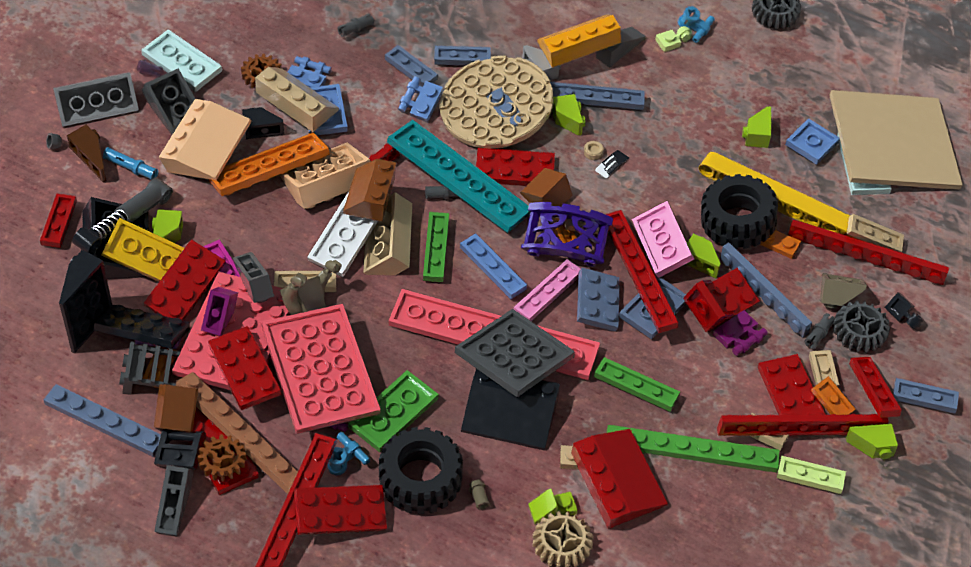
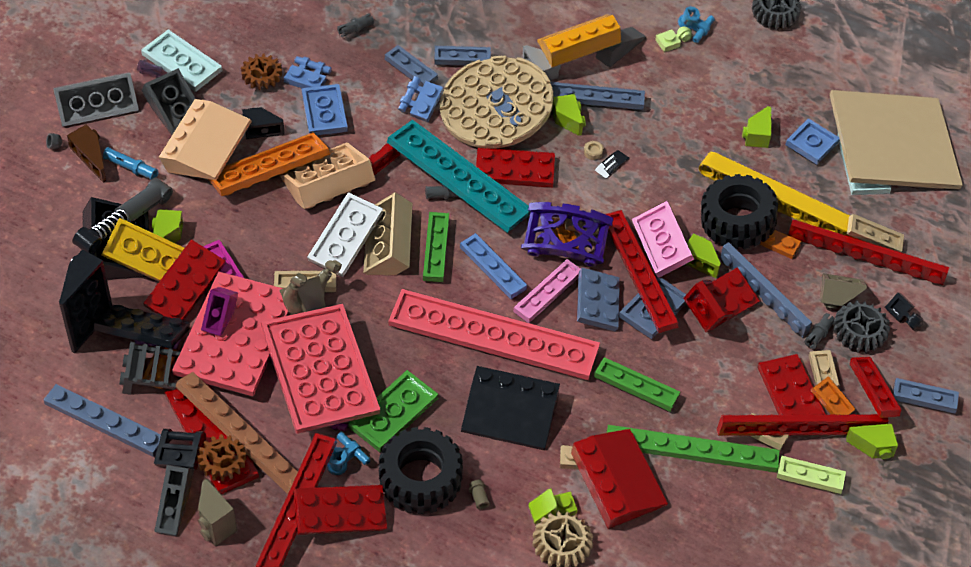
red plate [40,193,77,248] -> none
dark orange slope [154,384,199,432] -> none
red plate [208,326,281,411] -> none
dark grey slope [232,252,274,303] -> none
tan slope [255,67,339,132] -> none
dark orange slope [343,159,396,222] -> none
dark grey plate [455,309,575,397] -> none
dark orange slope [520,168,573,207] -> none
magenta plate [713,310,768,356] -> none
none -> dark tan slope [198,479,237,546]

